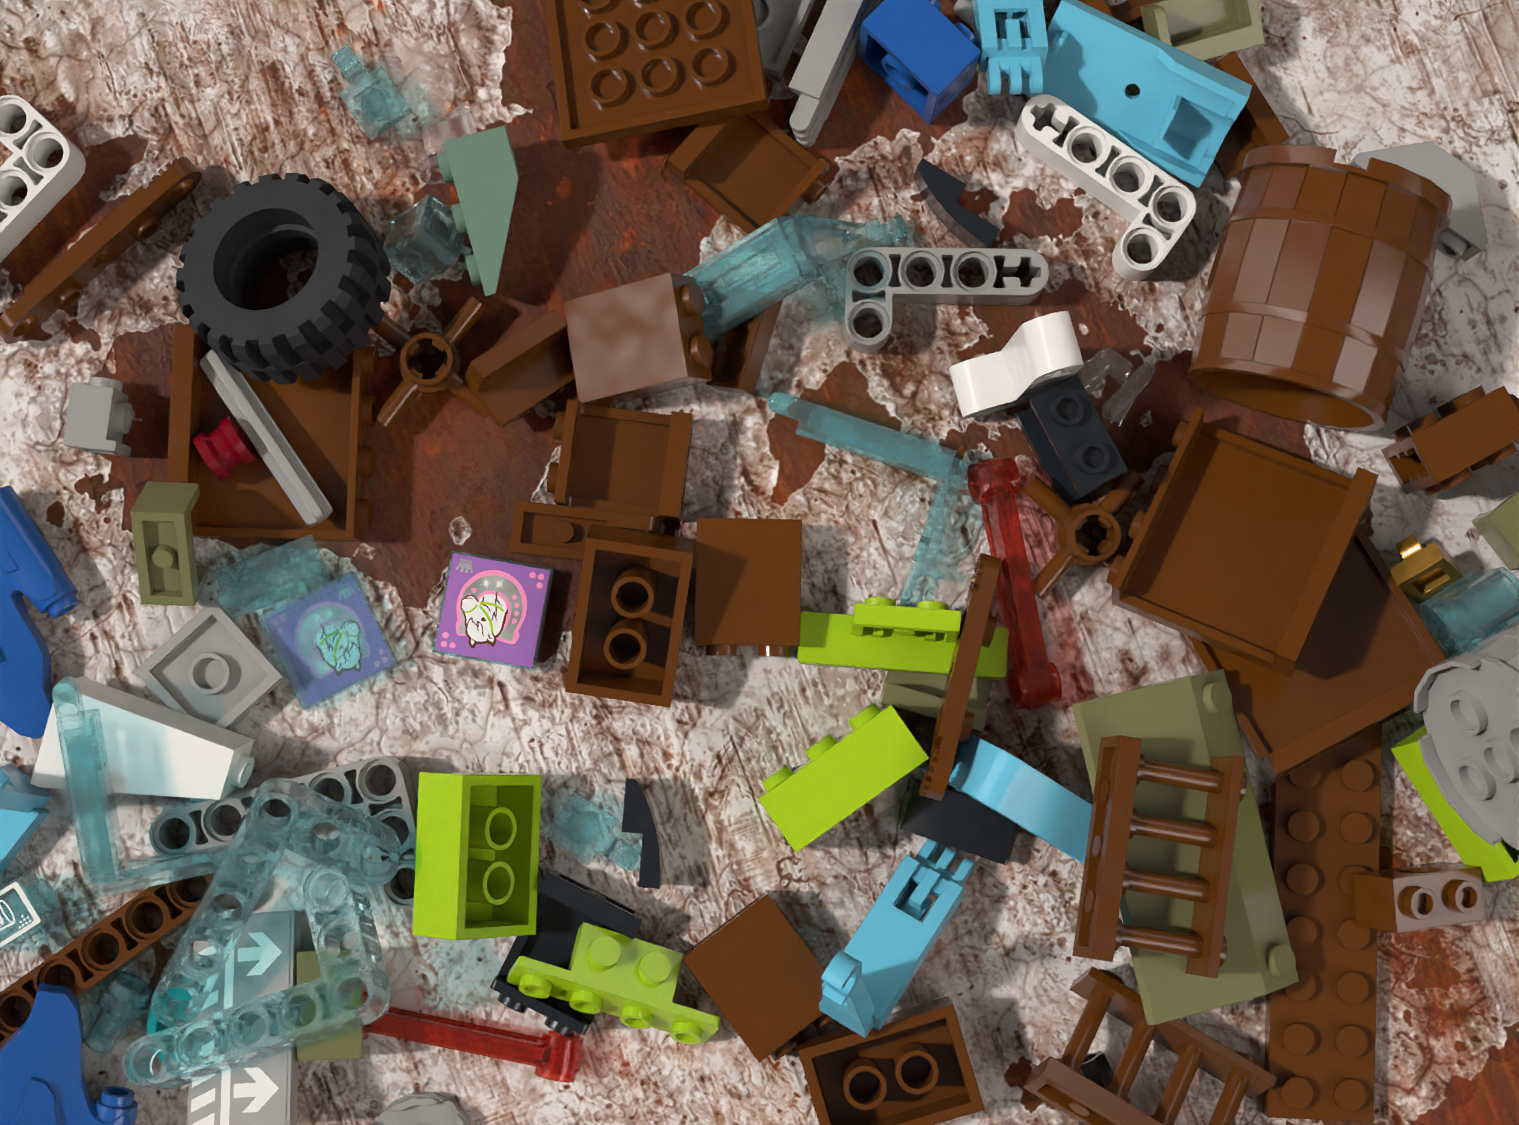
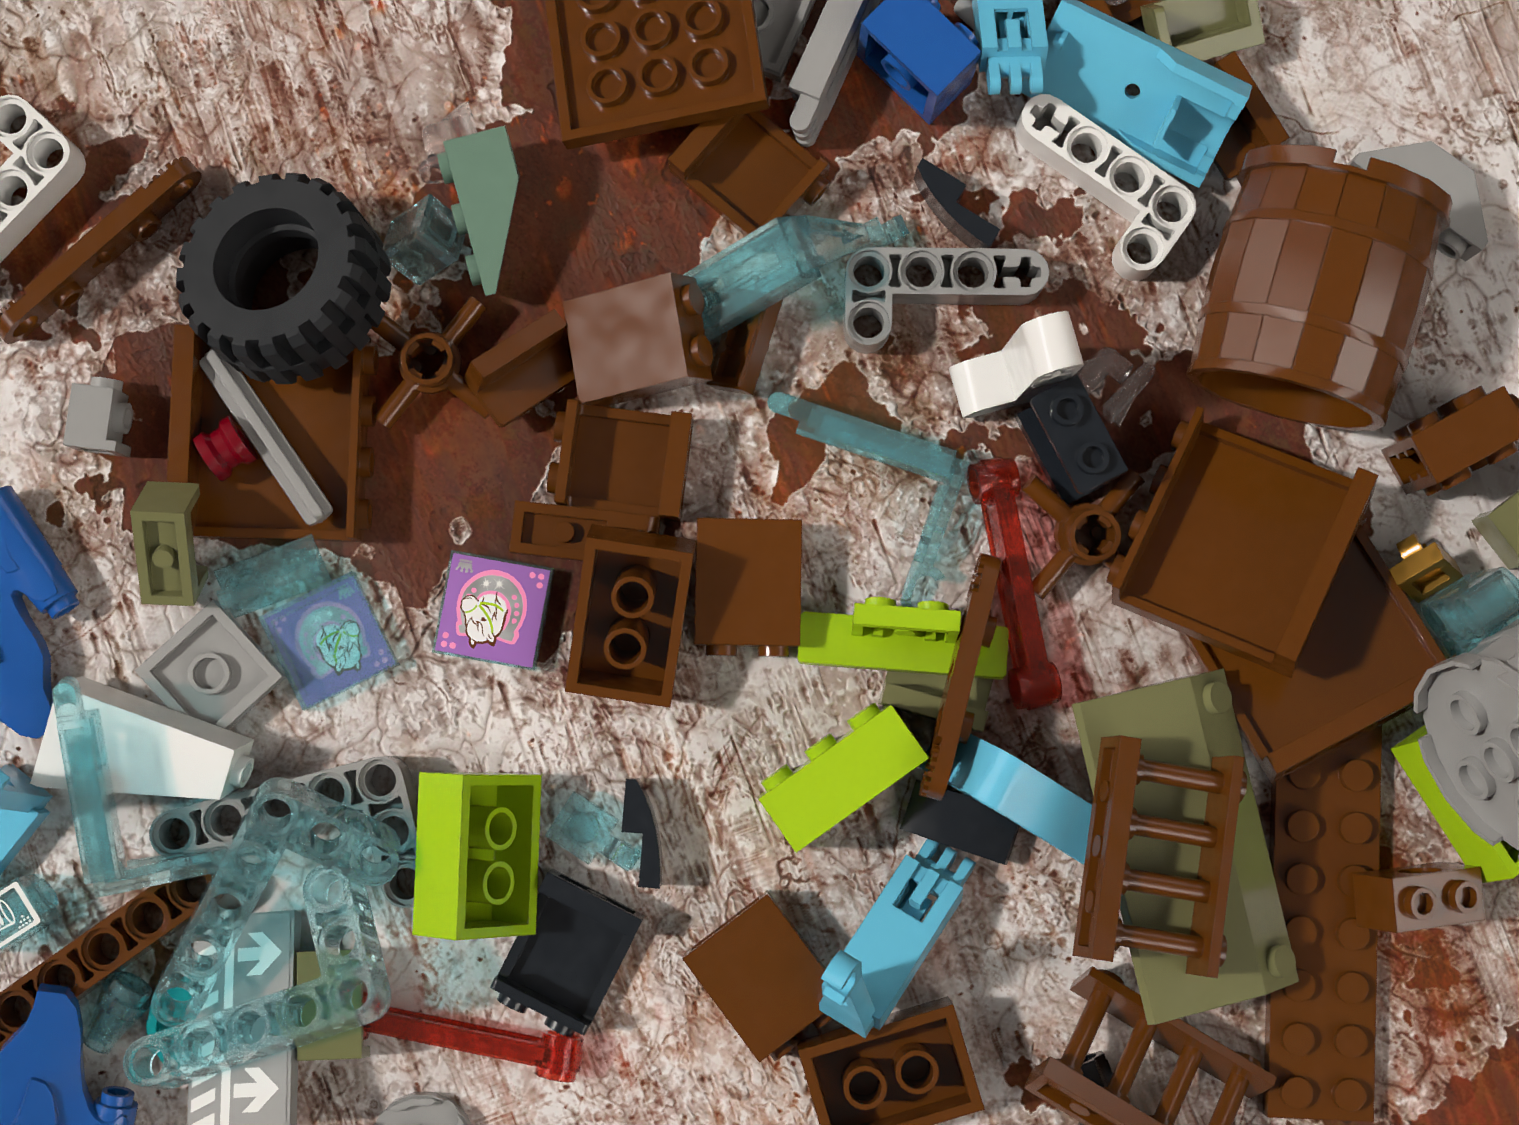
clear light blue plate [331,44,413,141] -> none
lime bracket [506,922,721,1045] -> none

